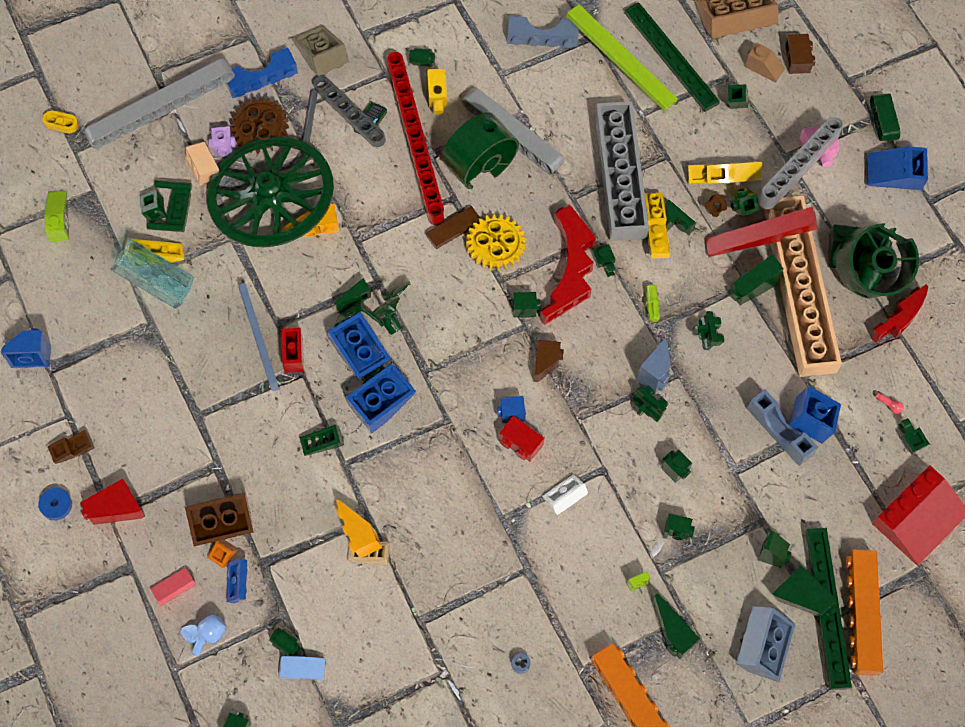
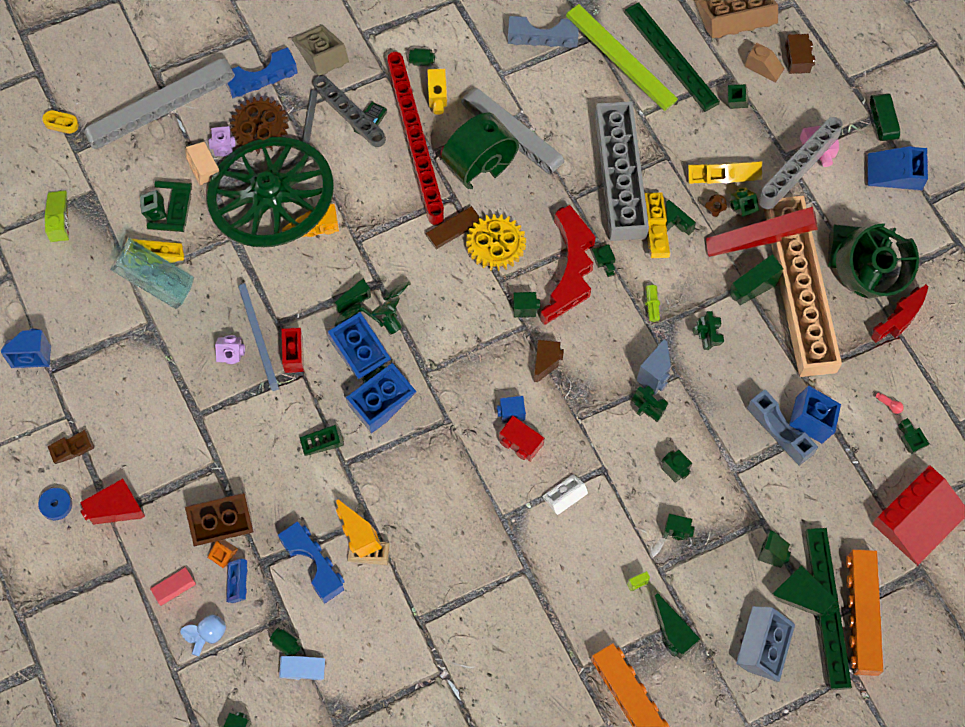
sand blue bush [511,653,530,674] -> none
none -> lavender brick [215,335,245,364]
none -> blue arch [278,521,345,604]

